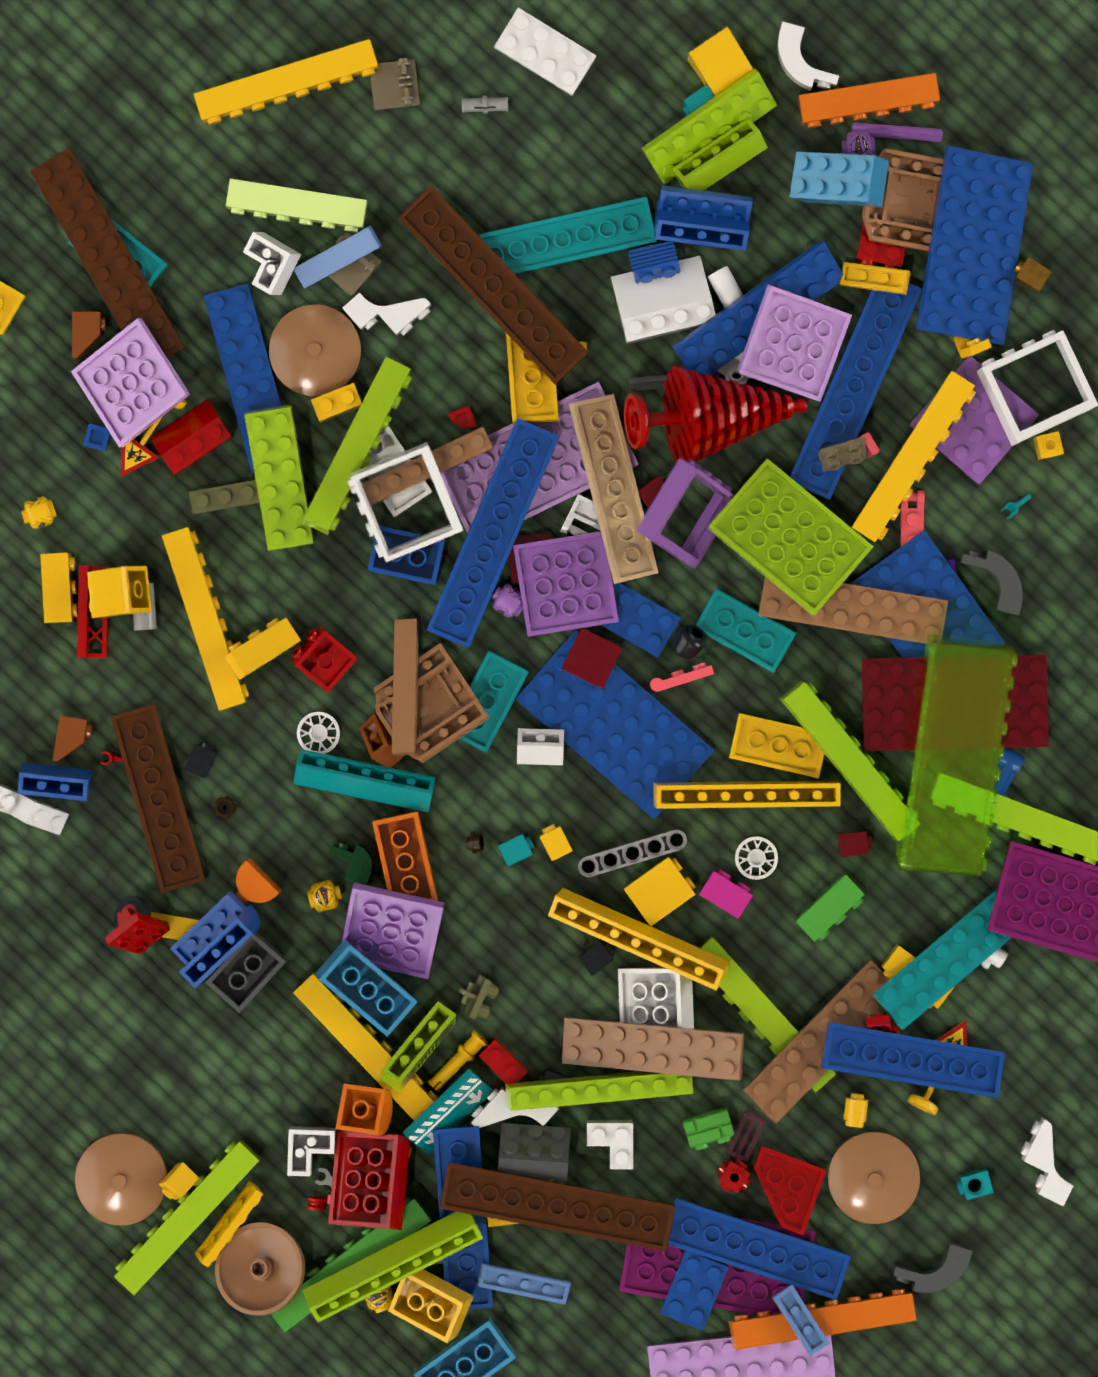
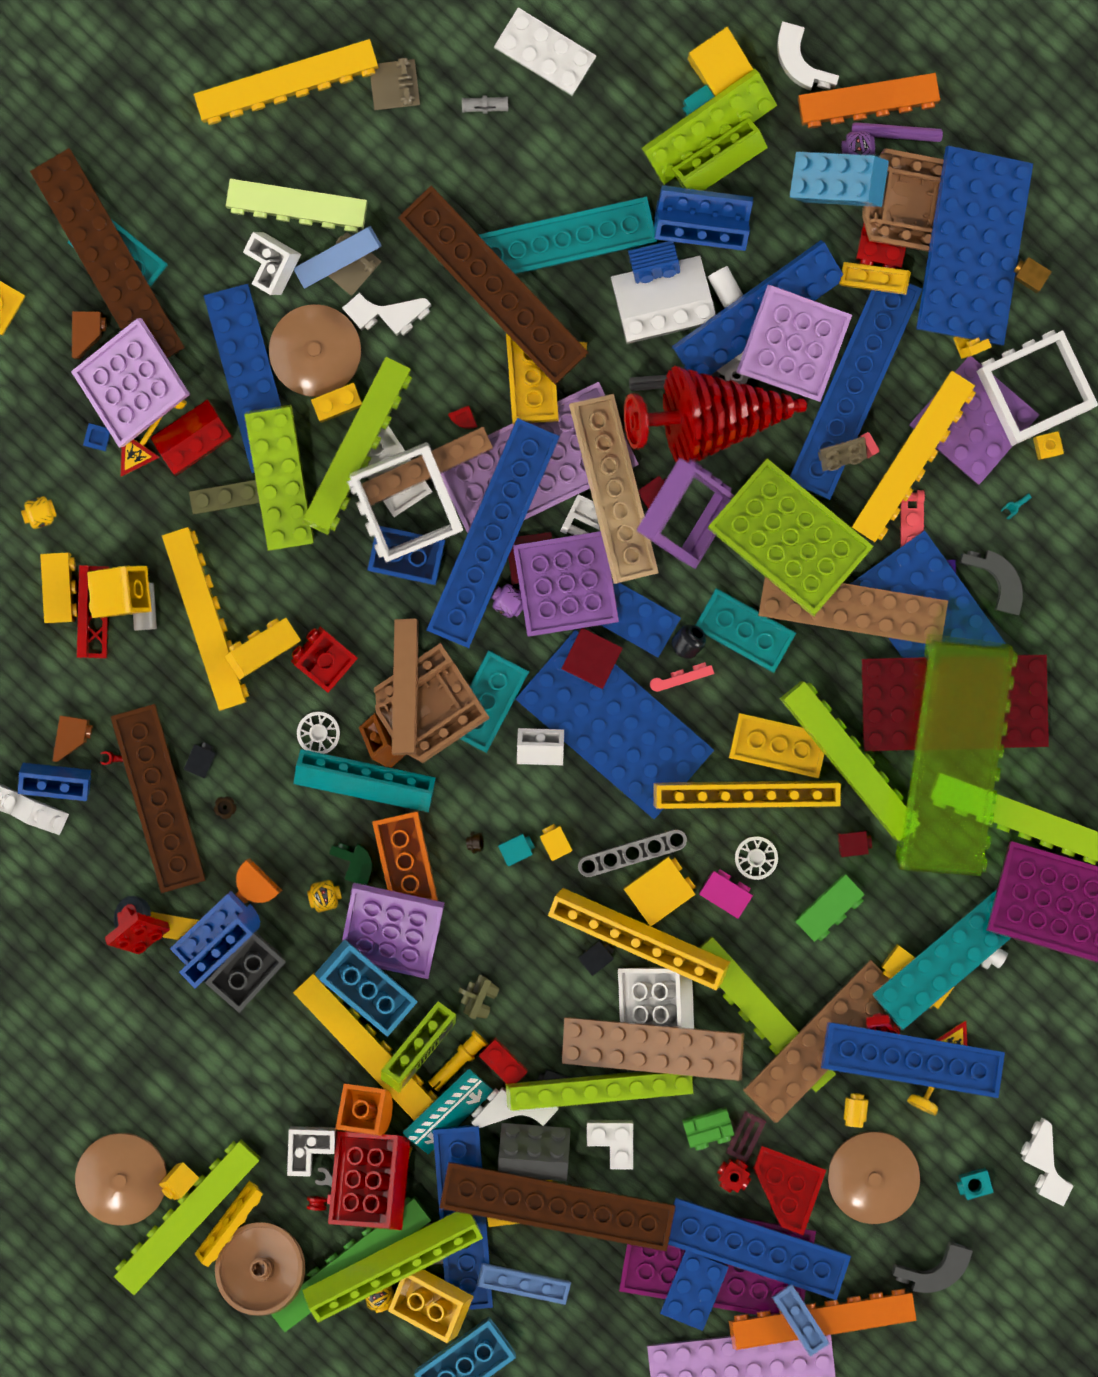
blue piece [985,748,1025,796] -> none

